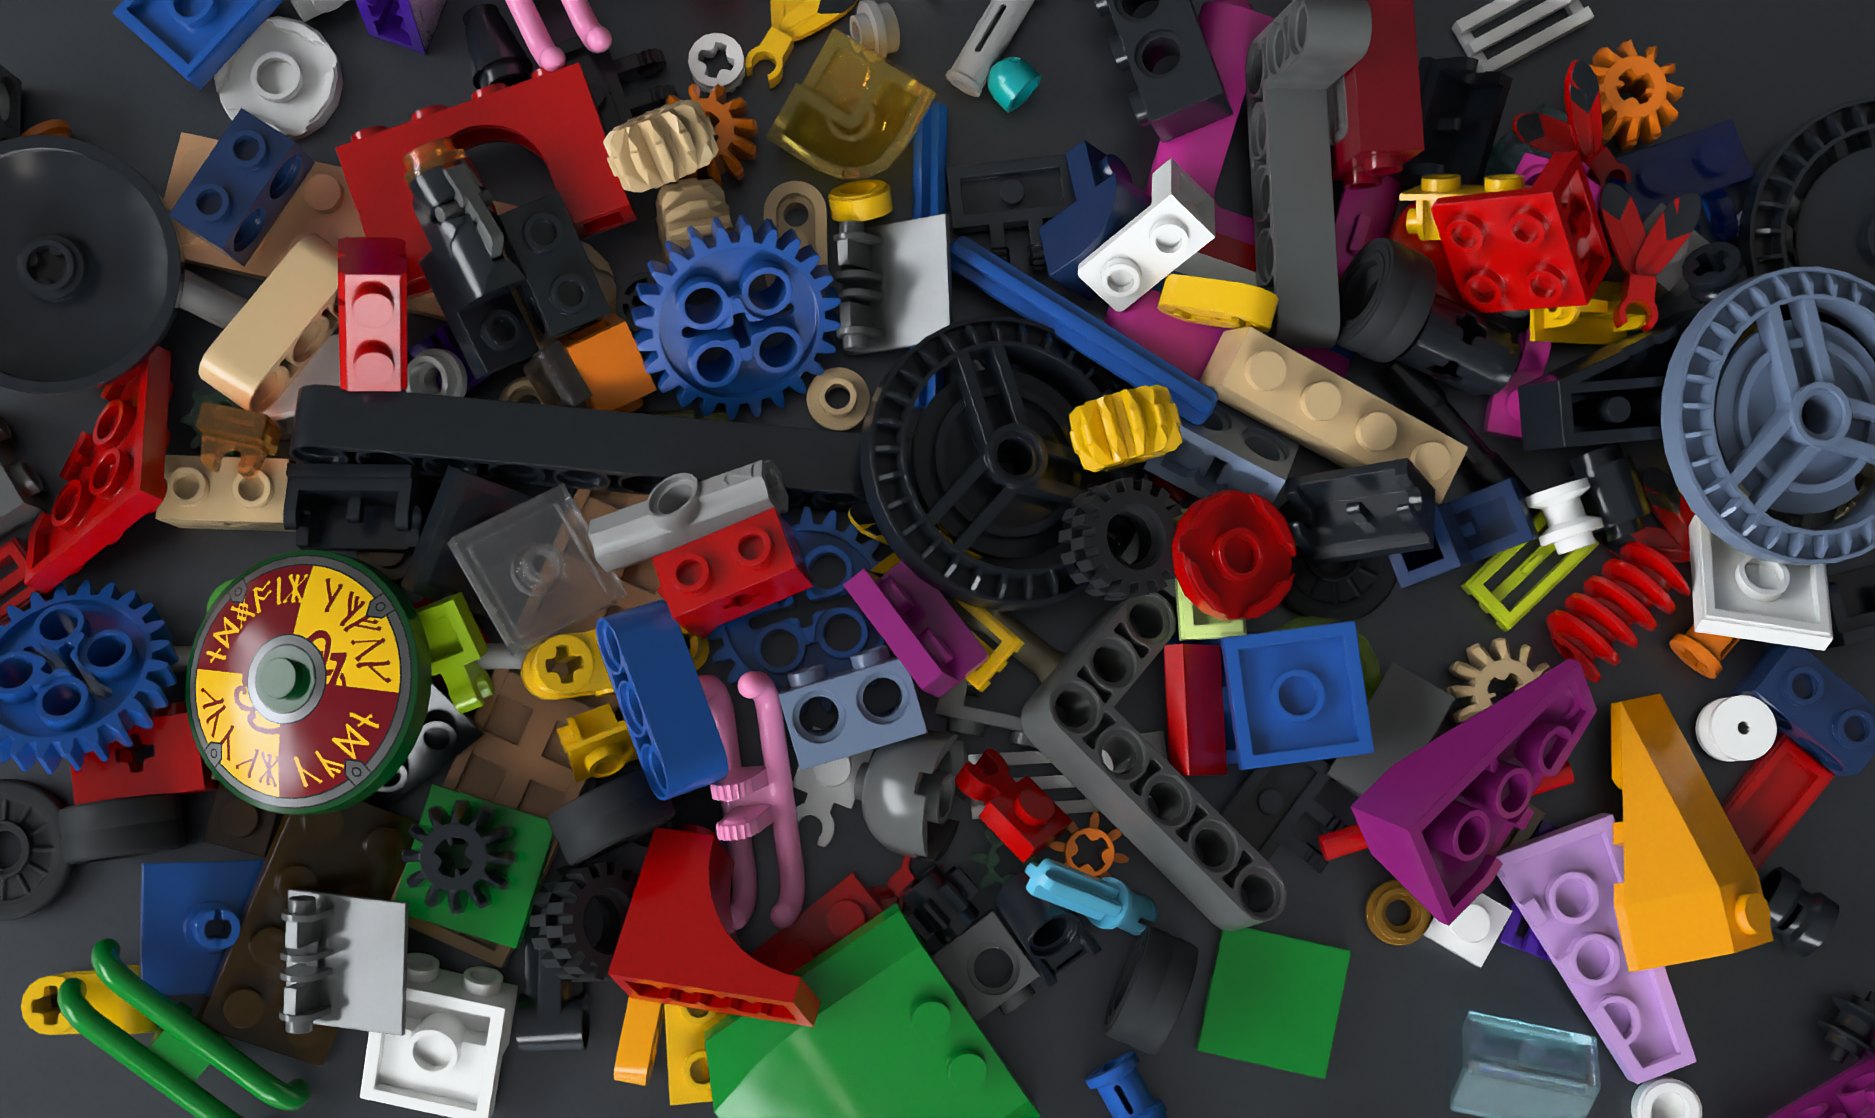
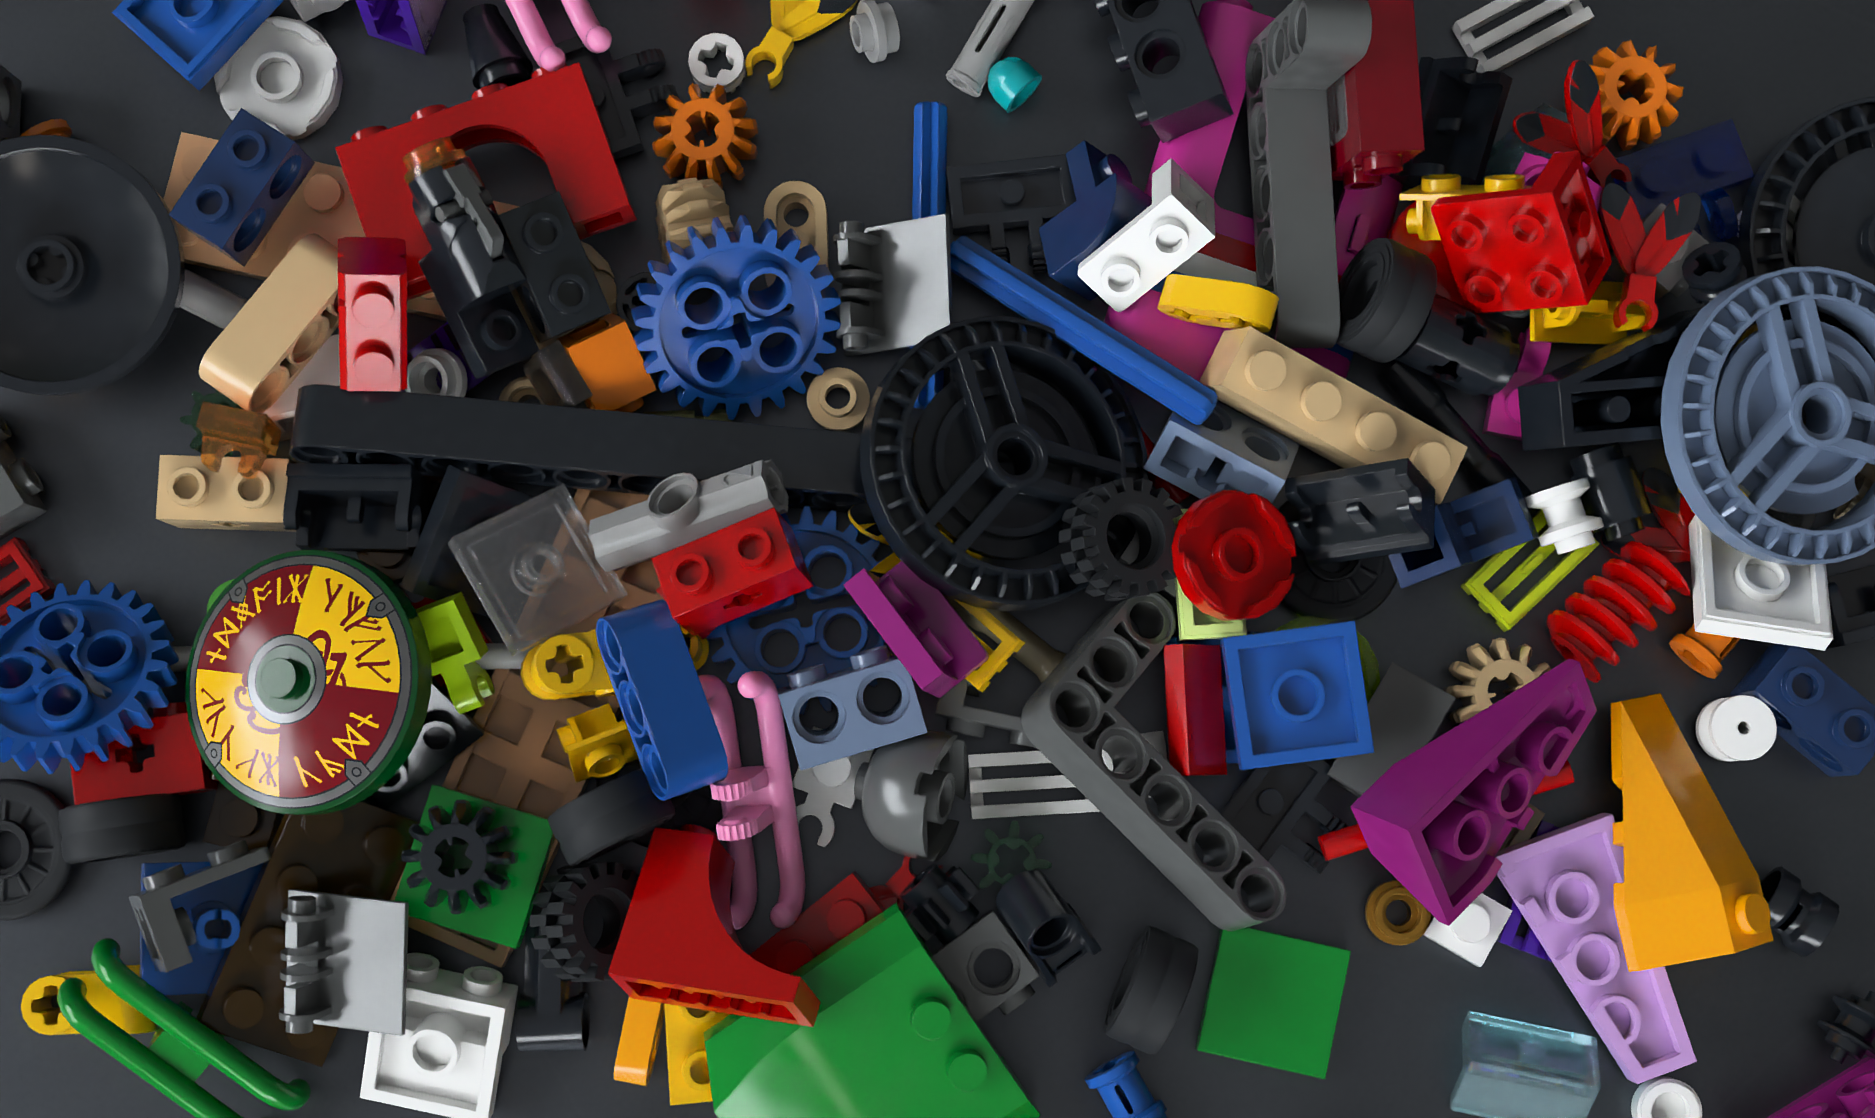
red plate [24,346,173,593] -> none
tan gear [603,99,719,193] -> none
clear yellow brick [766,28,938,180] -> none
yellow tile [828,180,893,222] -> none
red plate [954,748,1072,863] -> none
medium azure axle [1025,858,1157,936] -> none
orange gear [1048,812,1129,879] -> none
yellow gear [1069,385,1182,472] -> none
red tile [1720,733,1835,872] -> none
none -> dark grey bracket [128,840,272,972]

